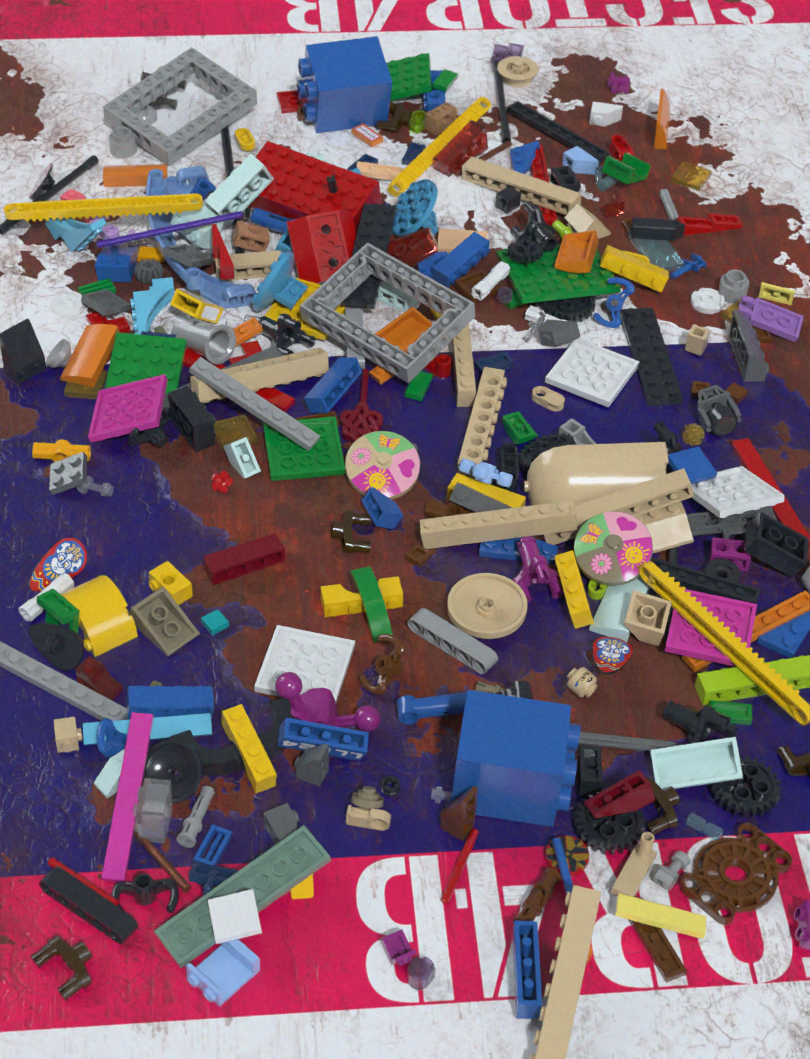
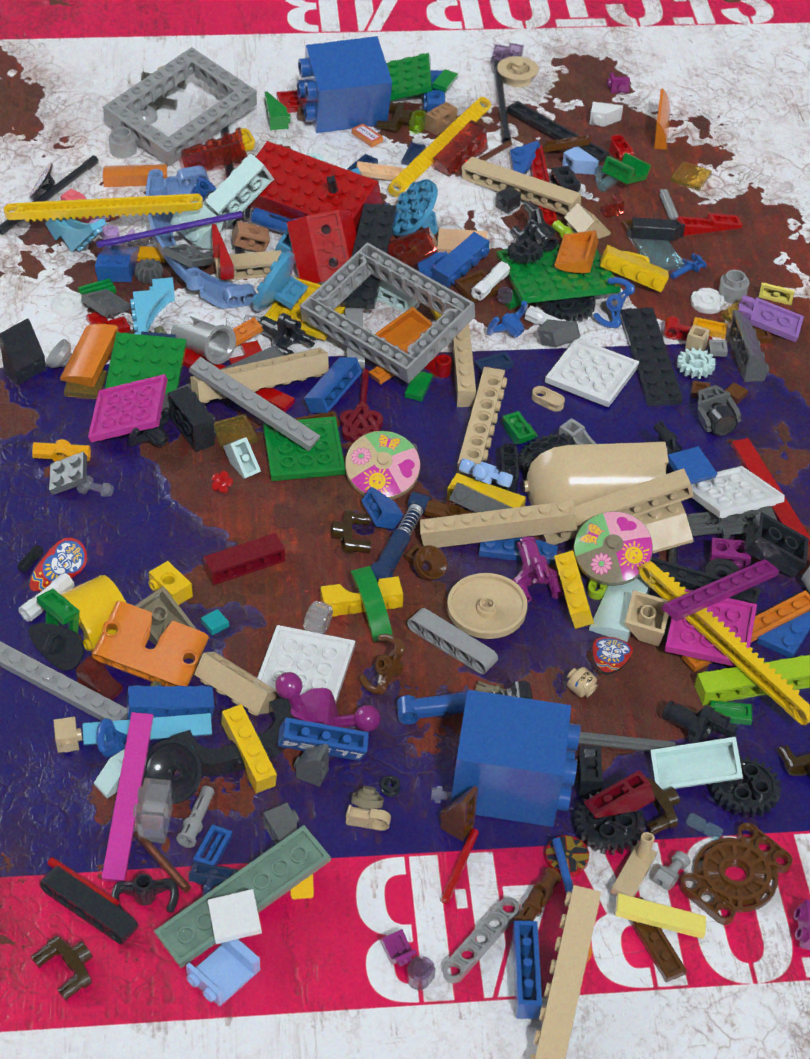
yellow brick [170,288,224,324] -> none
clear slope [522,310,546,343] -> none
clear yellow gear [682,423,705,446] -> none
none -> black piece [17,545,44,573]
none -> orange connector [91,601,209,686]
none -> clear red wedge [181,127,248,170]
none -> tan brick [194,652,277,716]
none -> green slope [264,91,291,130]
none -> clear gear [303,601,333,634]
none -> dark blue piece [371,491,432,583]
none -> reddish brown piece [413,545,448,580]
none -> light grey beam [443,897,519,983]
none -> blue piece [486,301,528,338]
none -> reddish brown tile [543,134,592,152]
none -> magenta tile [662,559,779,621]
none -> red piece [664,316,713,342]
none -> light aqua gear [677,348,716,379]
none -> light orange tile [692,317,728,339]
none -> light grey plate [708,339,728,357]

